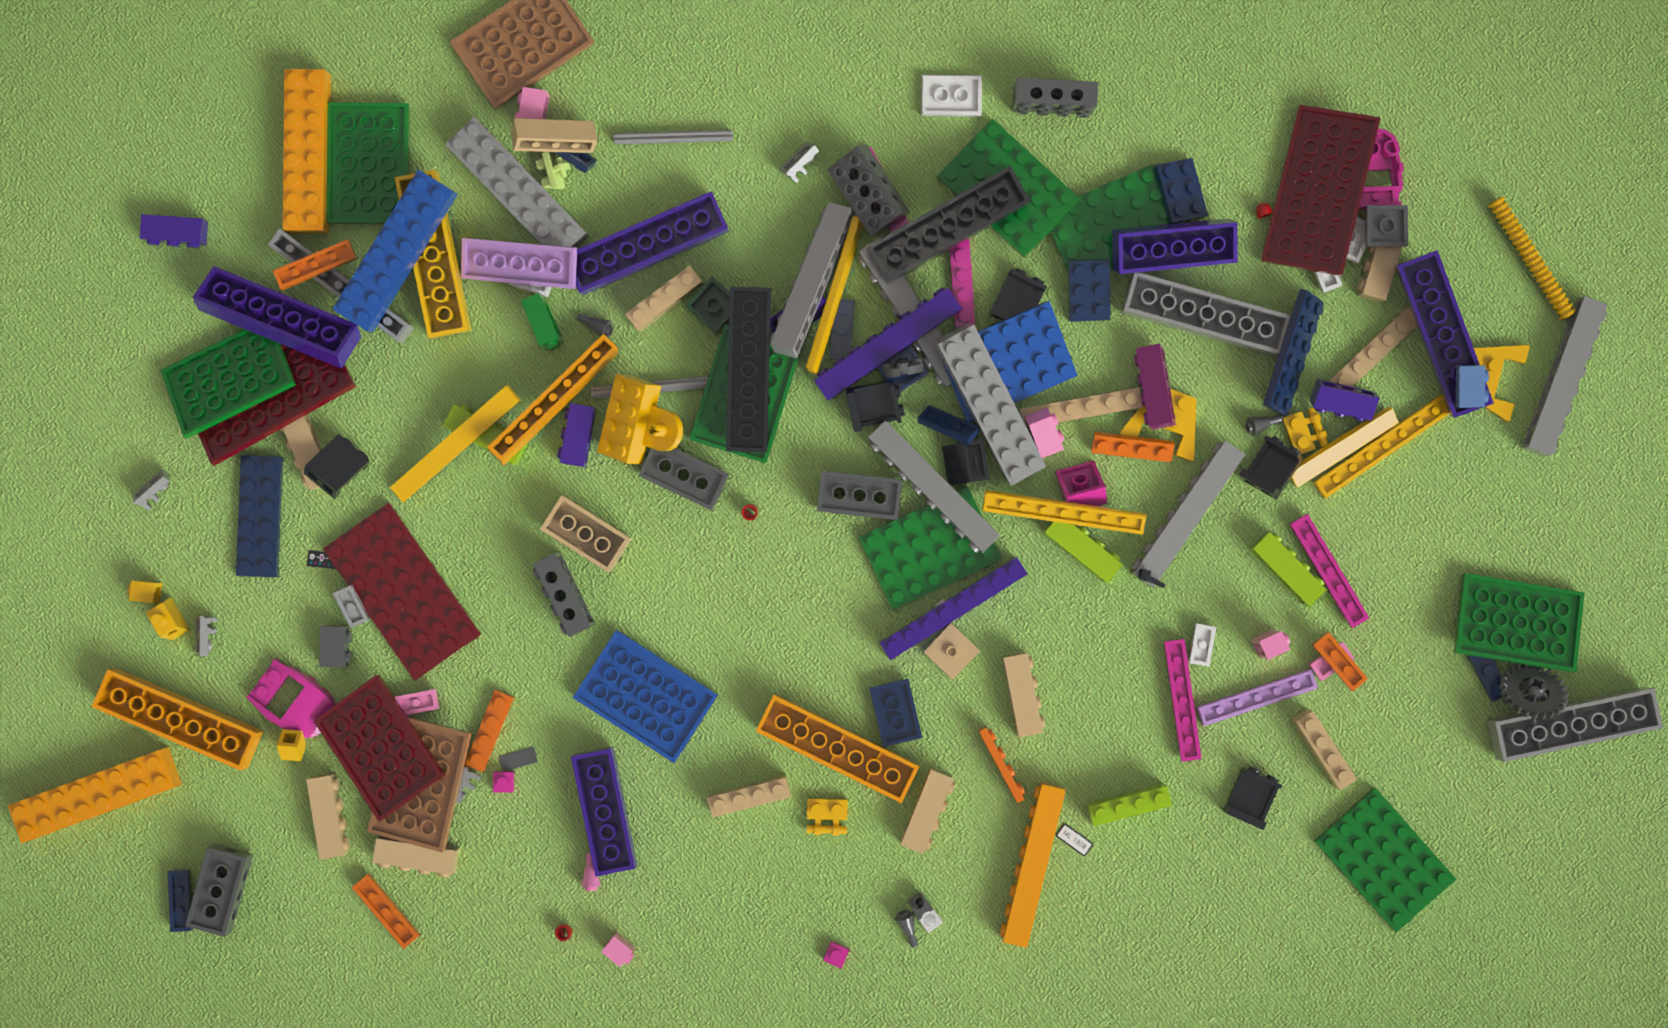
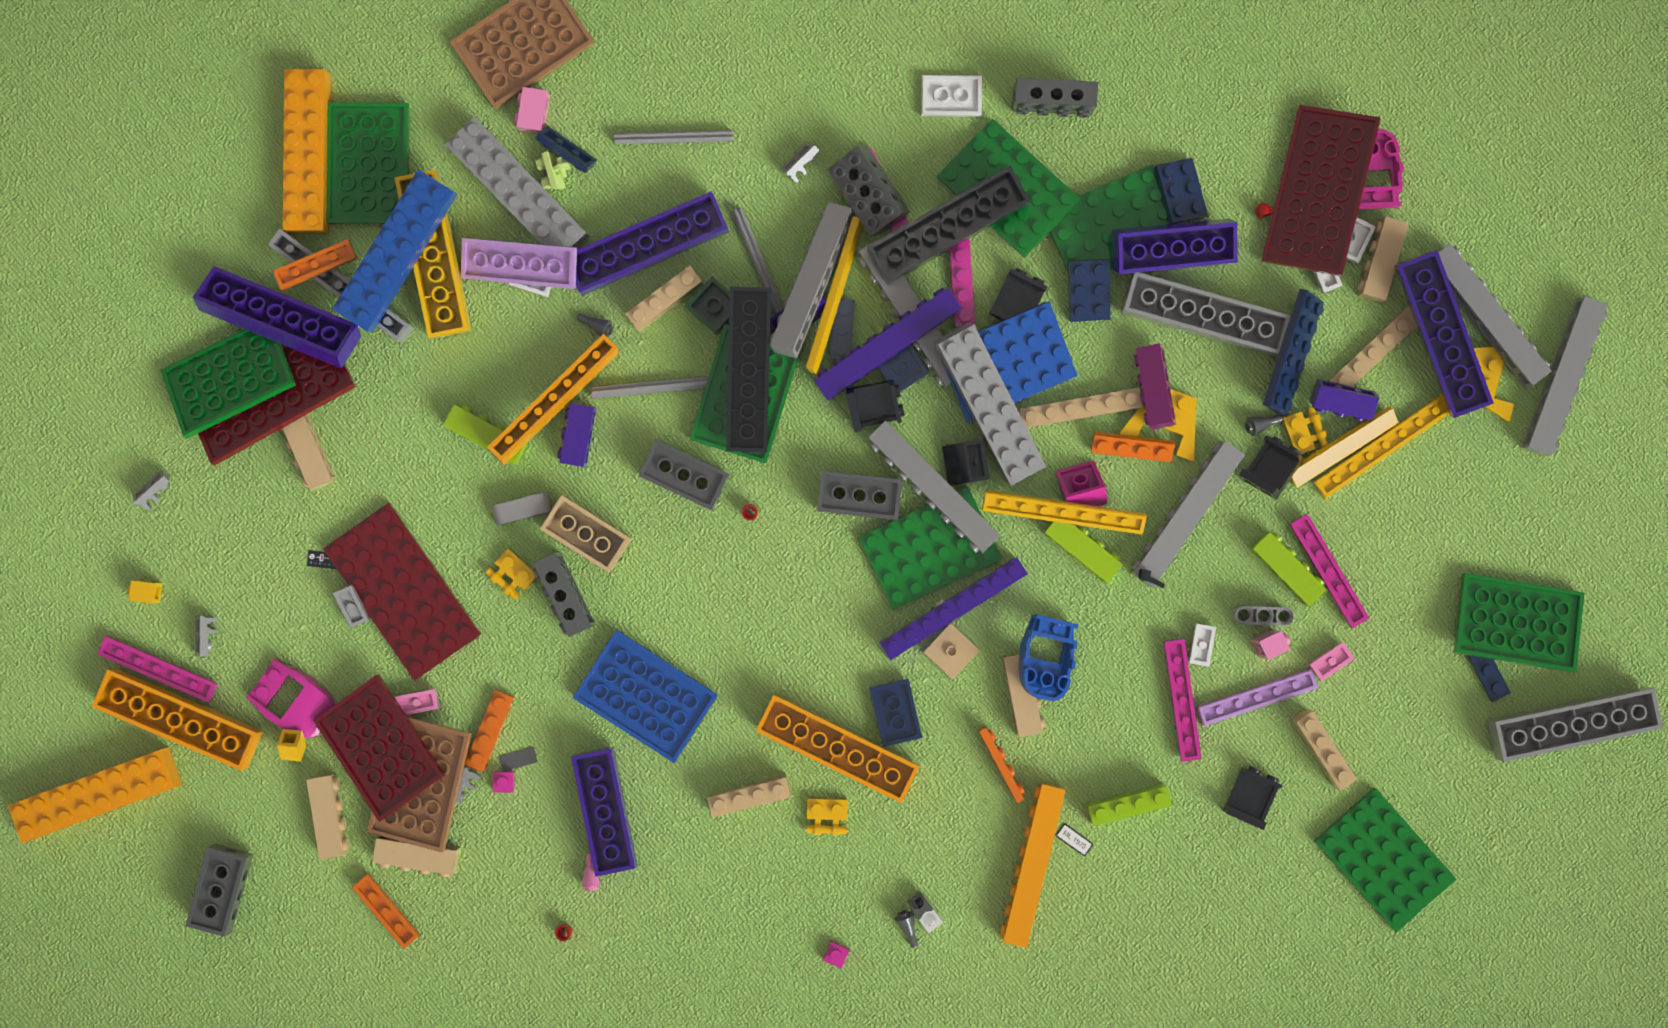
dark purple brick [140,214,208,248] -> none
yellow torso [146,597,190,640] -> none
dark blue plate [167,869,193,932] -> none
dark blue plate [236,455,283,577] -> none
black panel [303,434,369,500] -> none
dark grey brick [319,625,352,667] -> none
yellow tile [390,385,521,502] -> none
tan brick [510,118,597,153] -> none
green window [521,293,564,351] -> none
yellow brick [597,374,683,464] -> none
bright pink brick [601,932,635,967] -> none
dark grey plate [882,357,923,377] -> none
tan brick [900,767,955,854] -> none
dark blue plate [918,405,980,445] -> none
bright pink brick [1025,408,1065,458] -> none
orange plate [1312,632,1368,692] -> none
dark grey plate [1365,205,1408,247] -> none
medium blue brick [1456,365,1489,408] -> none
yellow piece [1488,197,1576,320] -> none
dark grey gear [1499,663,1569,720] -> none
none -> dark pink plate [97,636,218,702]
none -> yellow plate [485,548,536,600]
none -> light grey beam [491,492,552,526]
none -> light grey axle [732,208,784,315]
none -> blue slope [1019,614,1078,701]
none -> light grey beam [1231,606,1294,626]
none -> light grey brick [1438,243,1552,388]

